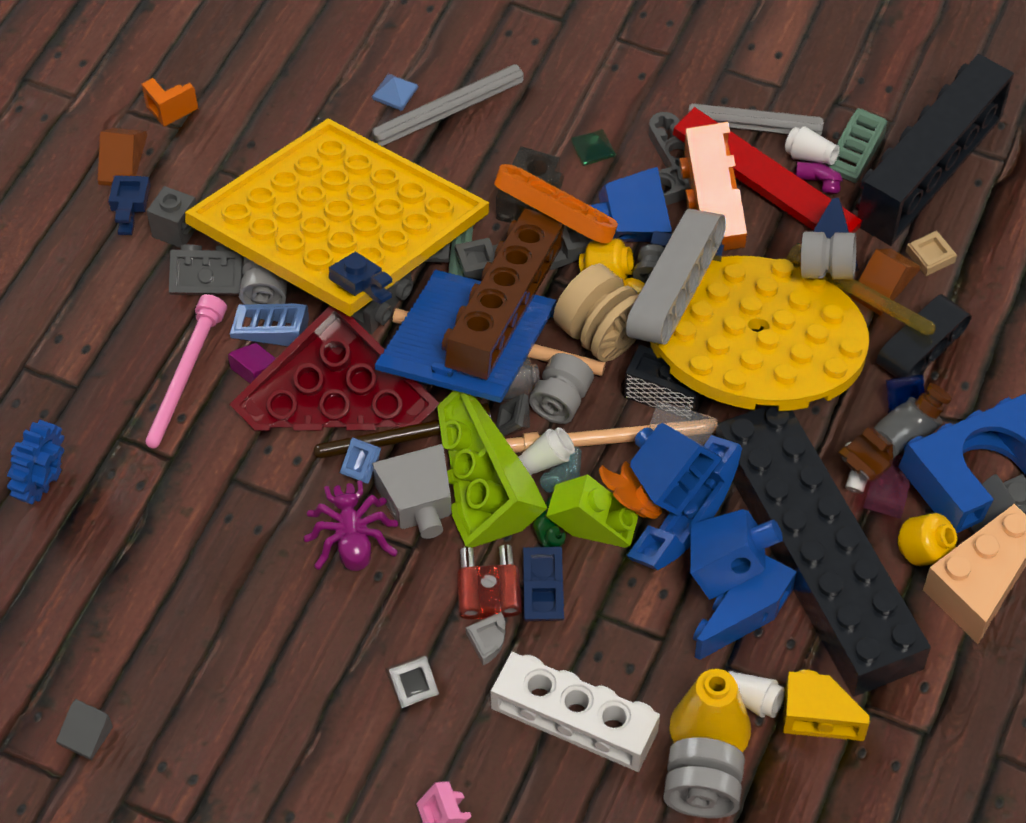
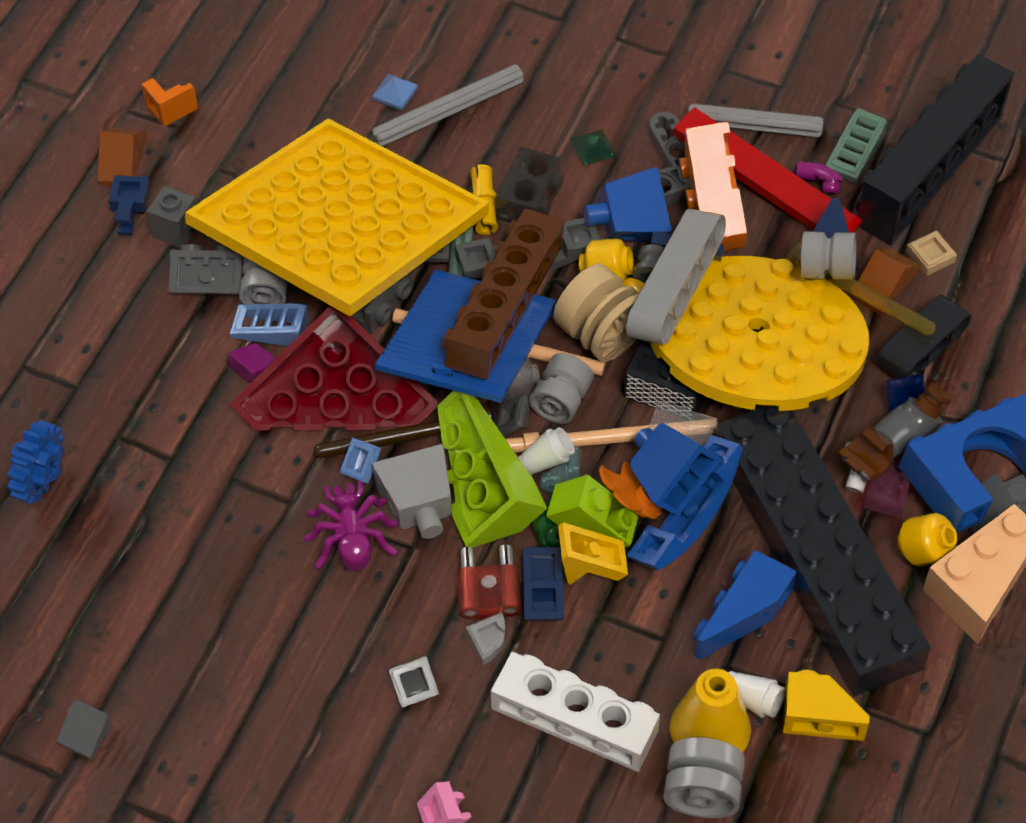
bright pink piece [146,294,227,449] -> none
dark blue plate [329,251,392,304] -> none
orange beam [494,164,618,243] -> none
blue torso [690,509,783,600] -> none
white cone [785,126,840,165] -> none
none -> yellow pin [470,165,498,235]
none -> yellow slope [558,522,628,585]

